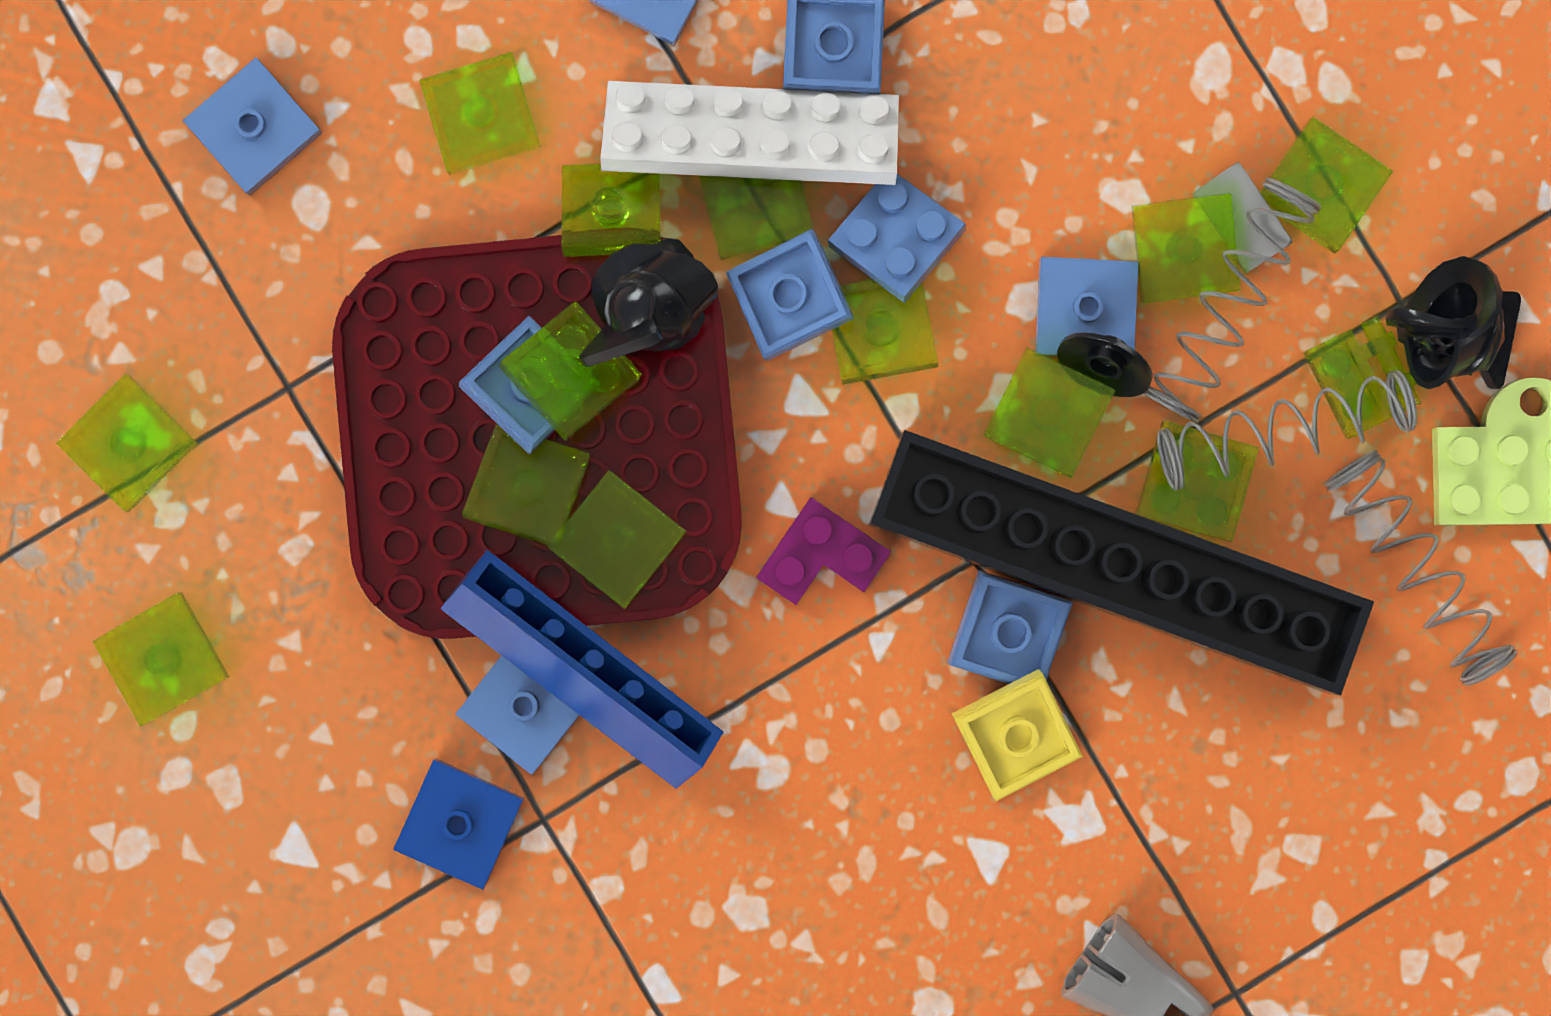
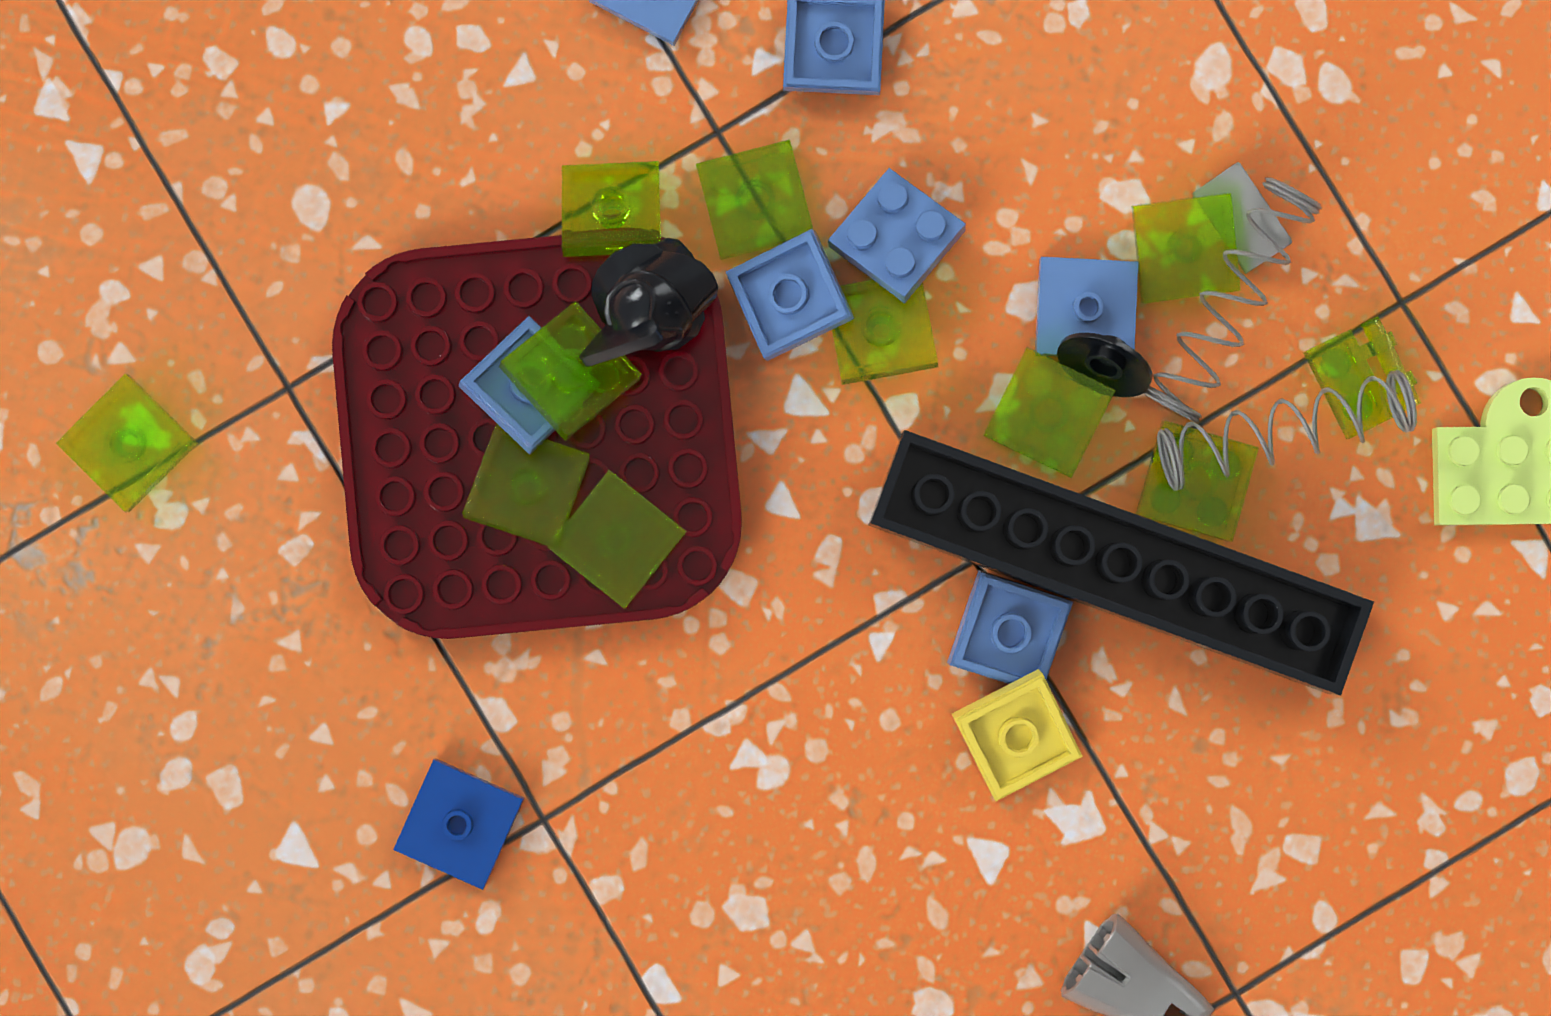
clear neon green plate [92,592,230,727] -> none
medium blue plate [182,57,322,196] -> none
clear neon green plate [419,52,541,175] -> none
blue brick [440,550,724,789] -> none
medium blue plate [455,656,580,775] -> none
white plate [600,81,899,185] -> none
magenta plate [756,497,891,605] -> none
clear neon green plate [1260,117,1393,254] -> none
light grey piece [1324,450,1517,686] -> none
black helmet [1385,256,1521,390] -> none

